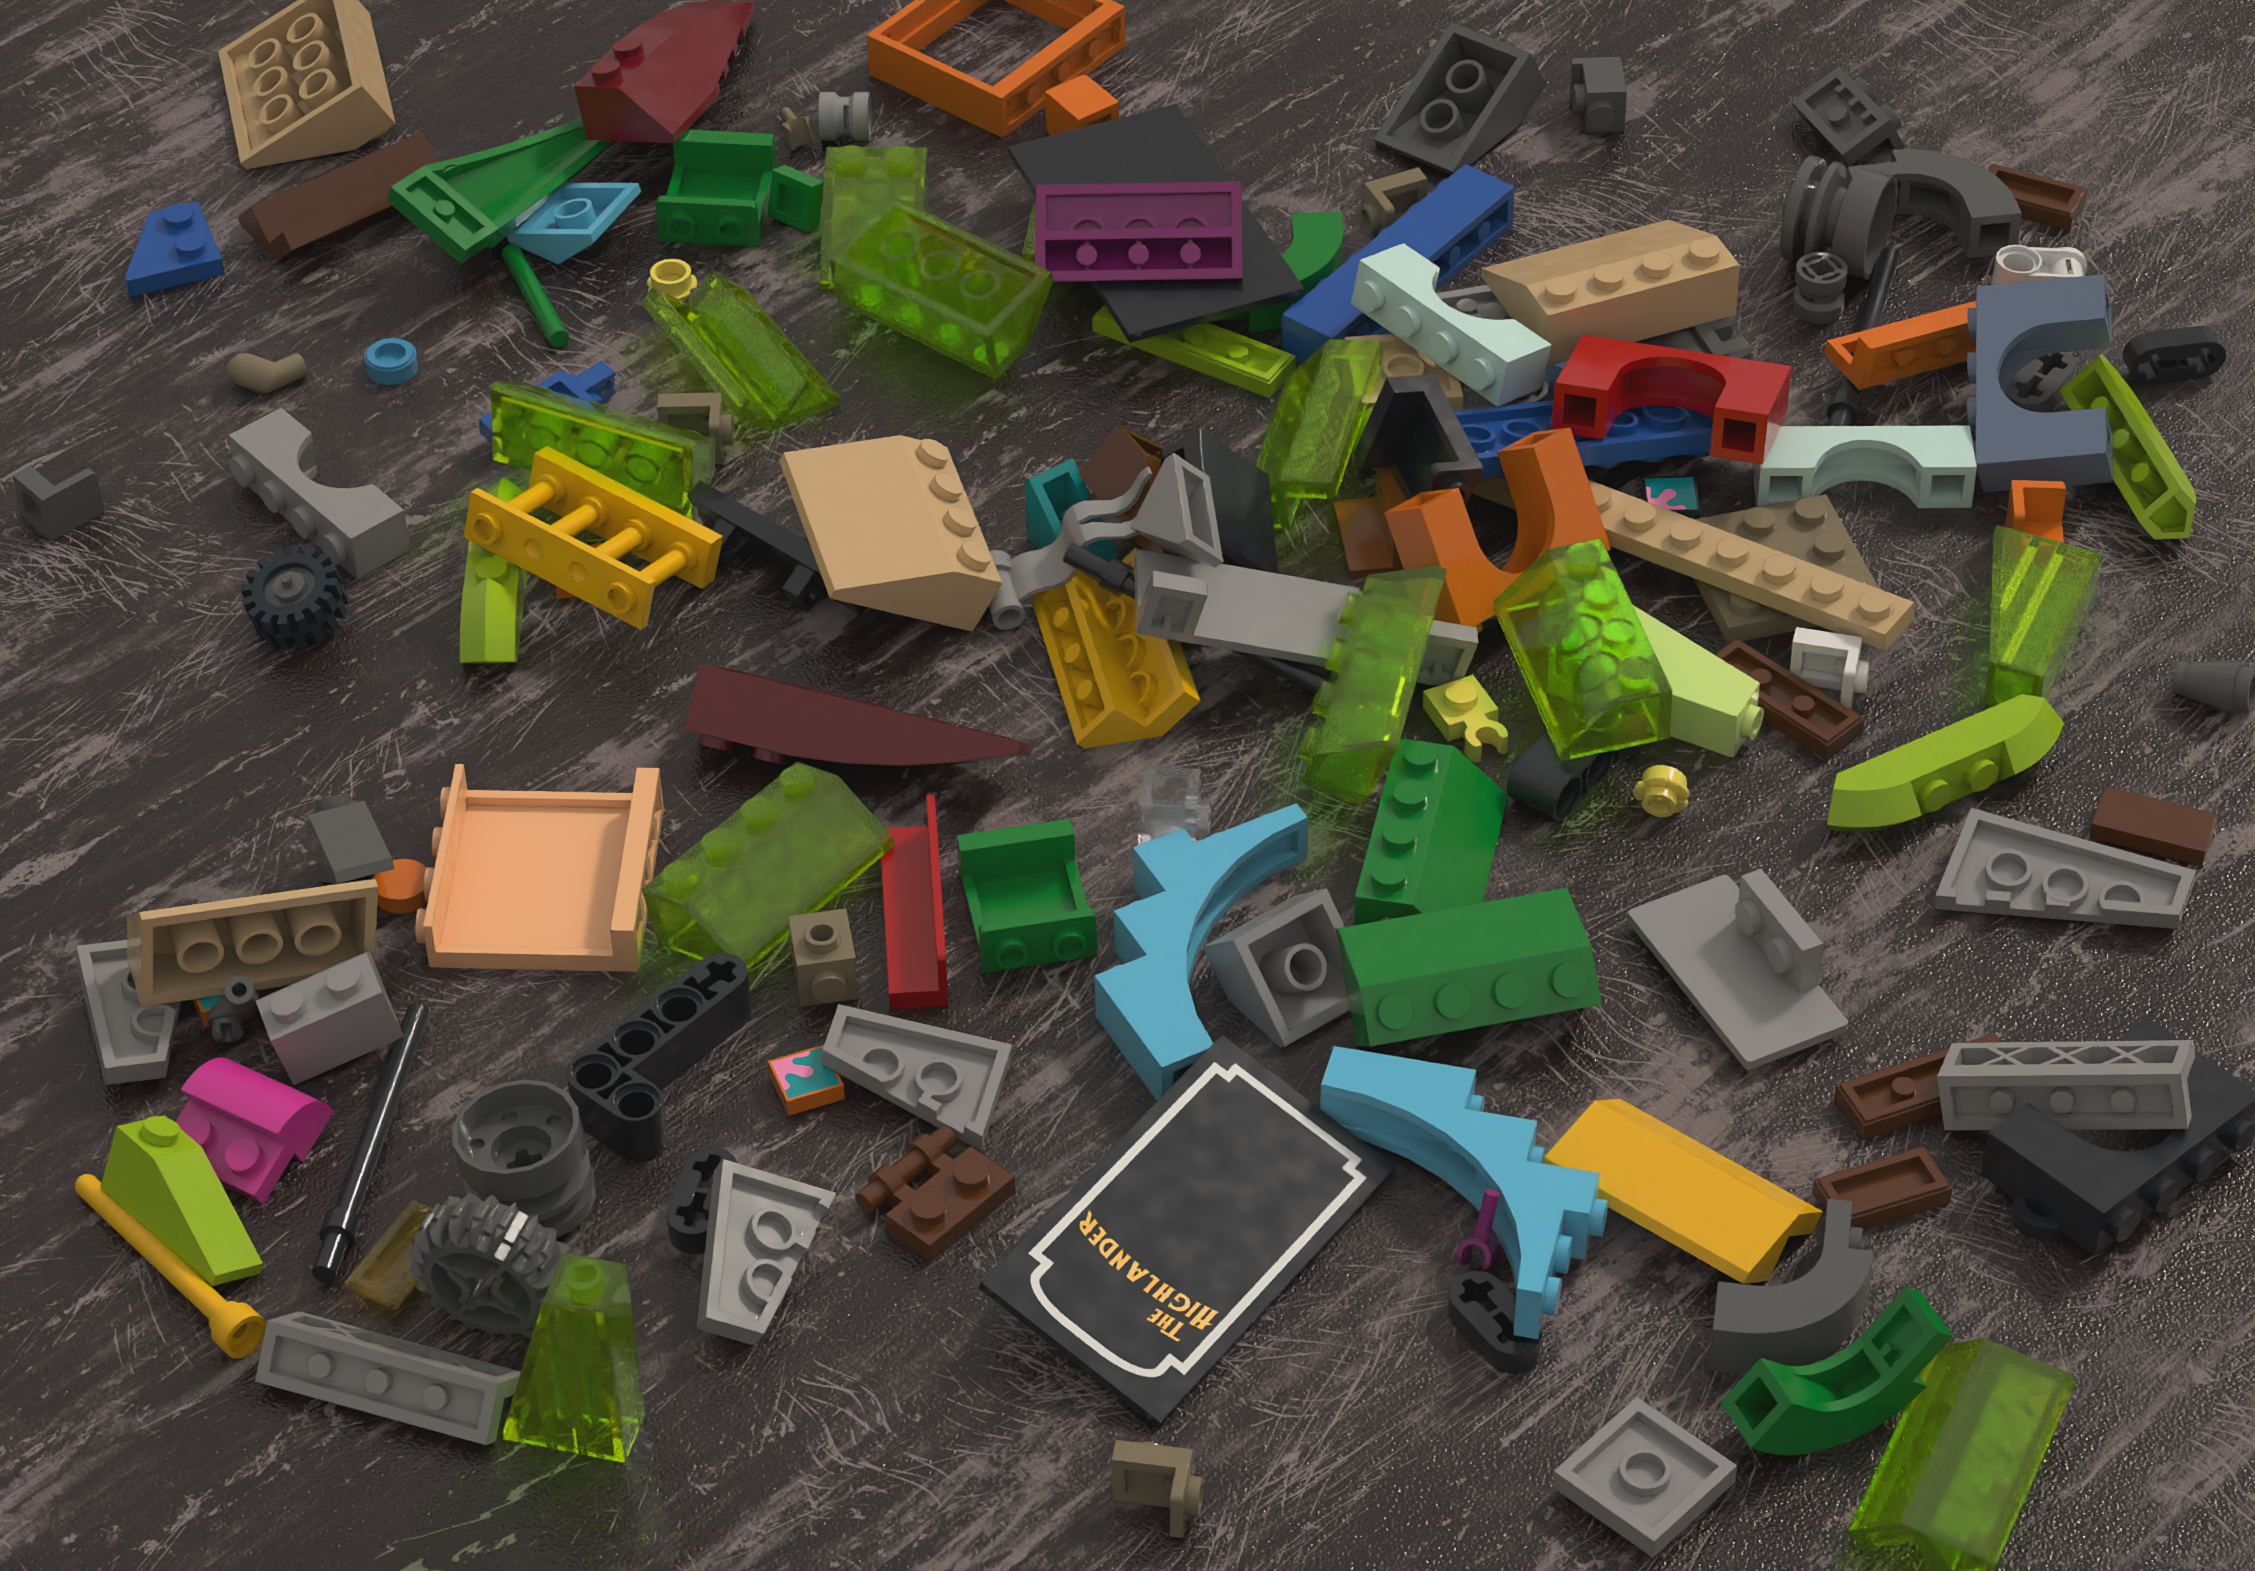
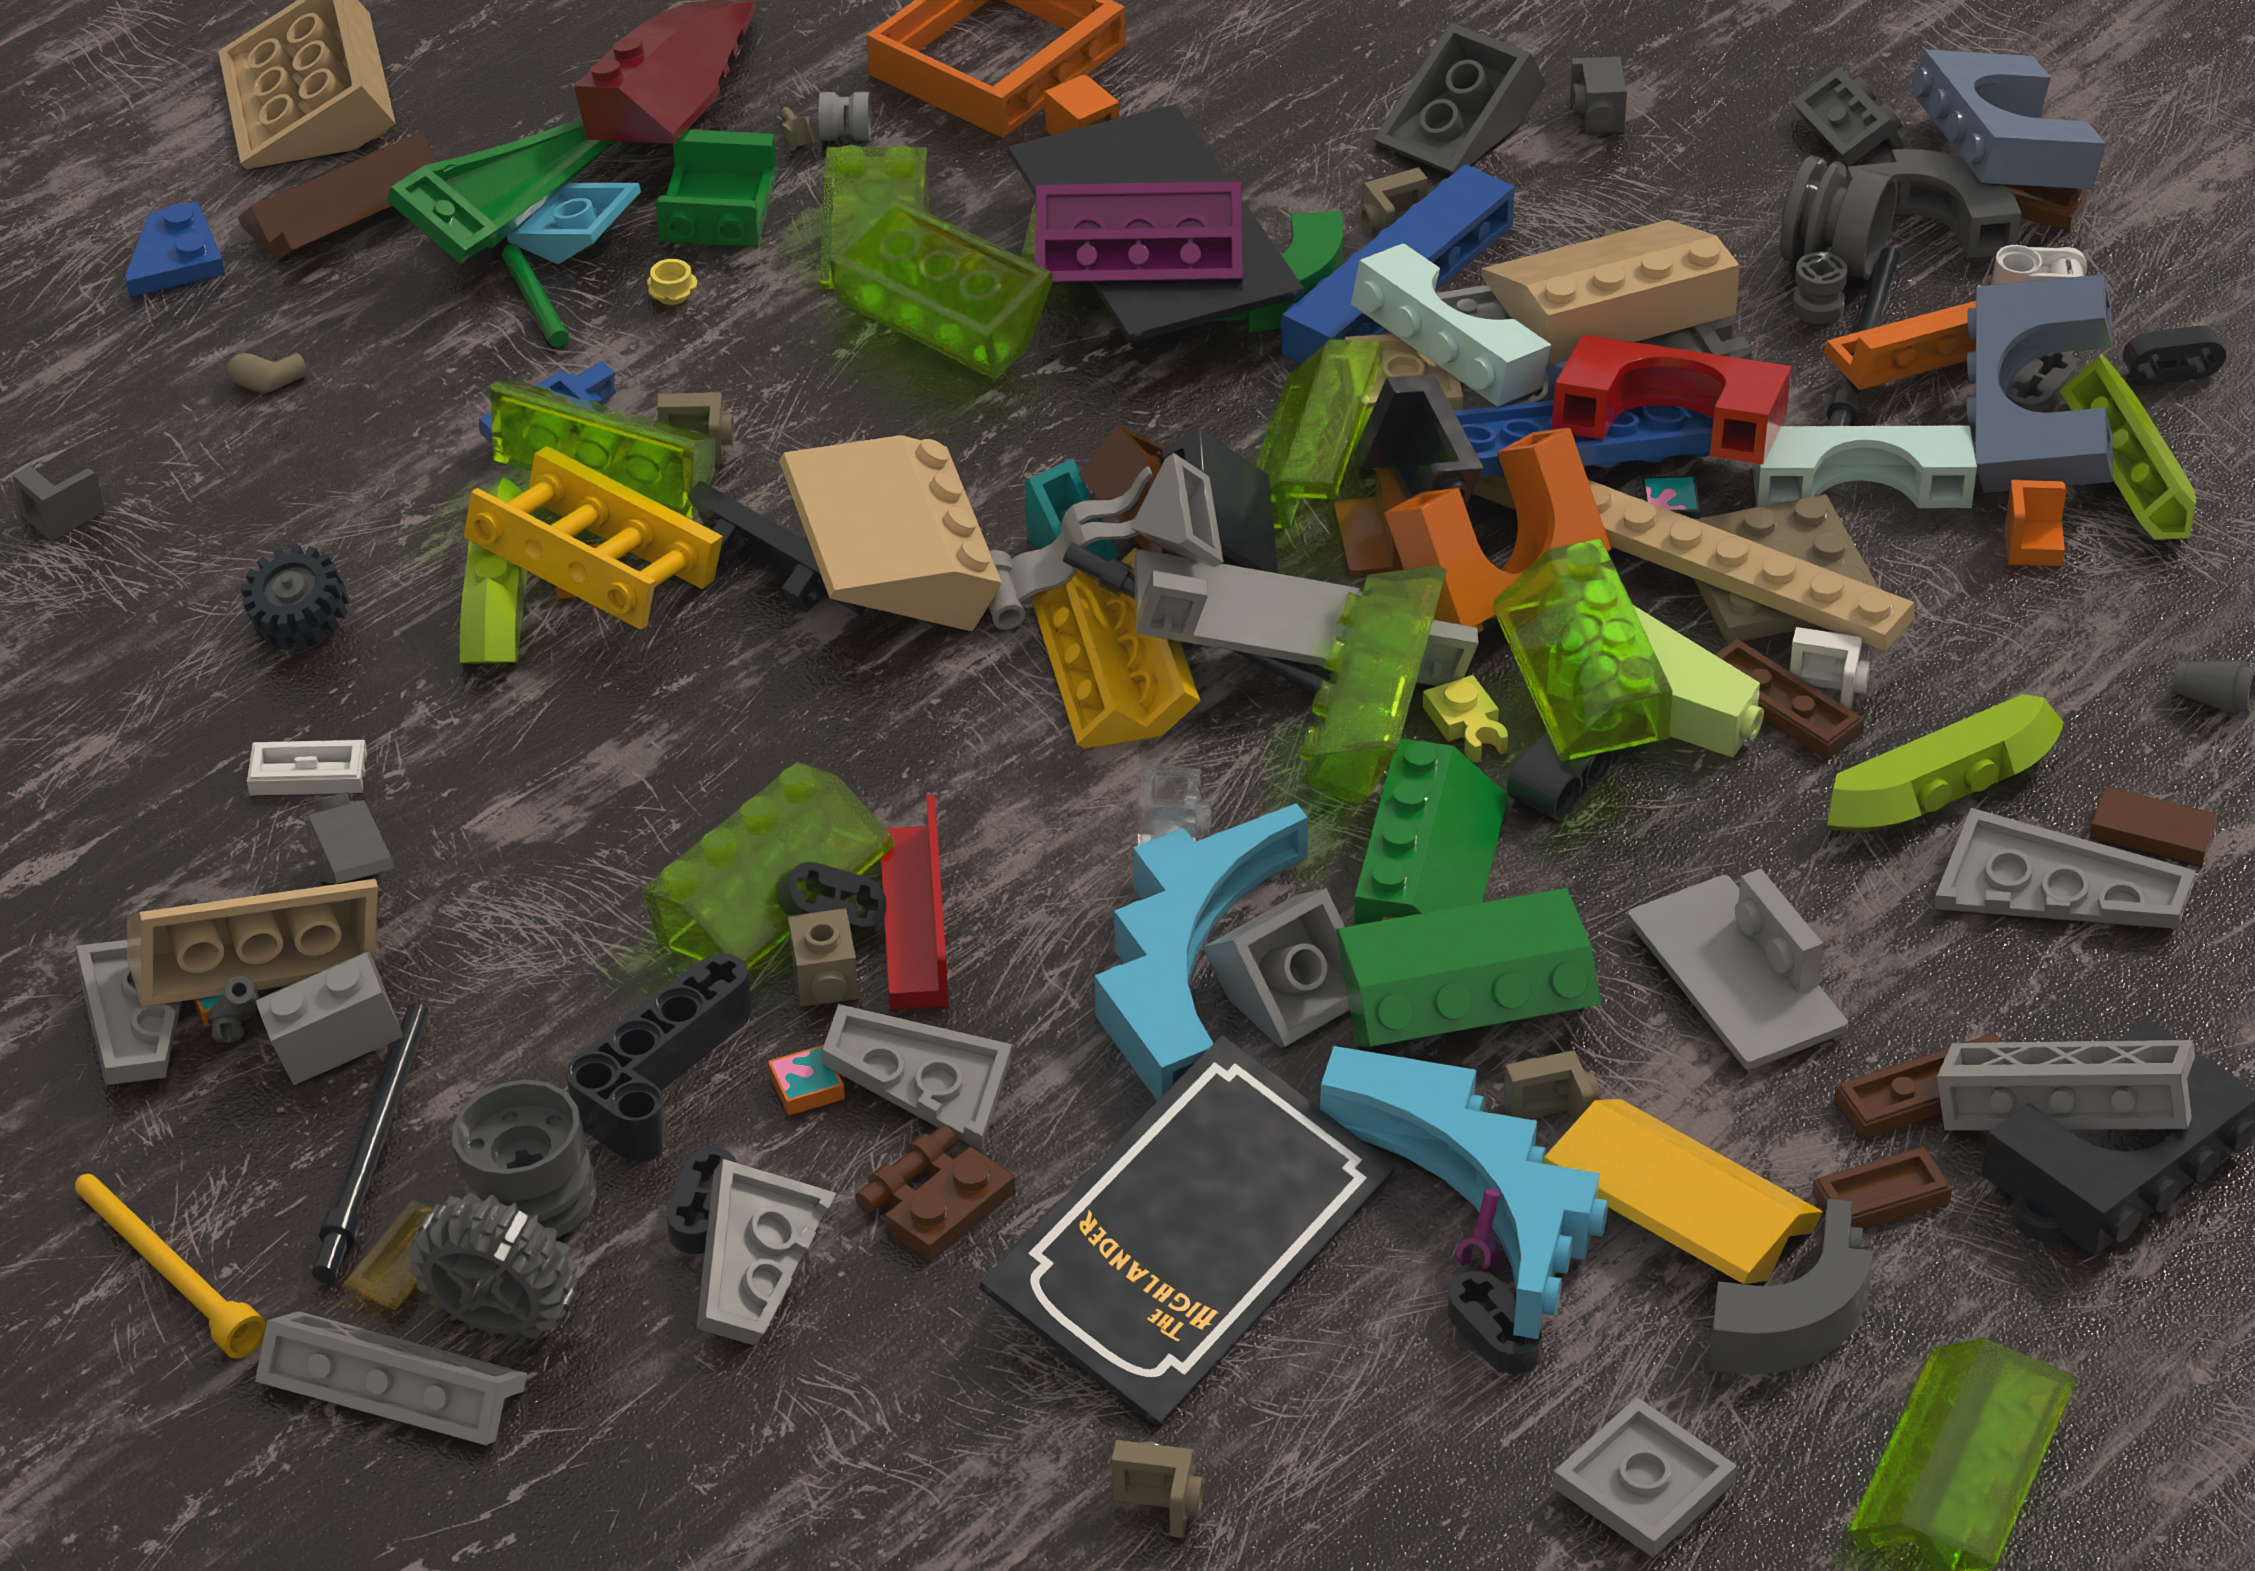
lime slope [100,1115,263,1286] -> none
dark pink brick [176,1057,334,1205] -> none
light grey arch [228,408,410,579] -> none
dark azure tile [364,338,418,385] -> none
orange tile [372,859,427,914] -> none
light nougat panel [415,764,664,972] -> none
clear neon green slope [503,1253,645,1463] -> none
clear neon green slope [641,271,842,432] -> none
dark red wedge [684,664,1033,767] -> none
green plate [767,165,824,232] -> none
green panel [956,819,1097,973] -> none
lime tile [1092,305,1296,398] -> none
light yellow plate [1633,765,1690,817] -> none
green arch [1720,1287,1953,1456] -> none
clear neon green slope [1984,525,2103,706] -> none
none -> white tile [247,740,367,796]
none -> black beam [775,862,887,934]
none -> dark tan bracket [1503,1050,1600,1123]
none -> sand blue arch [1912,49,2106,189]

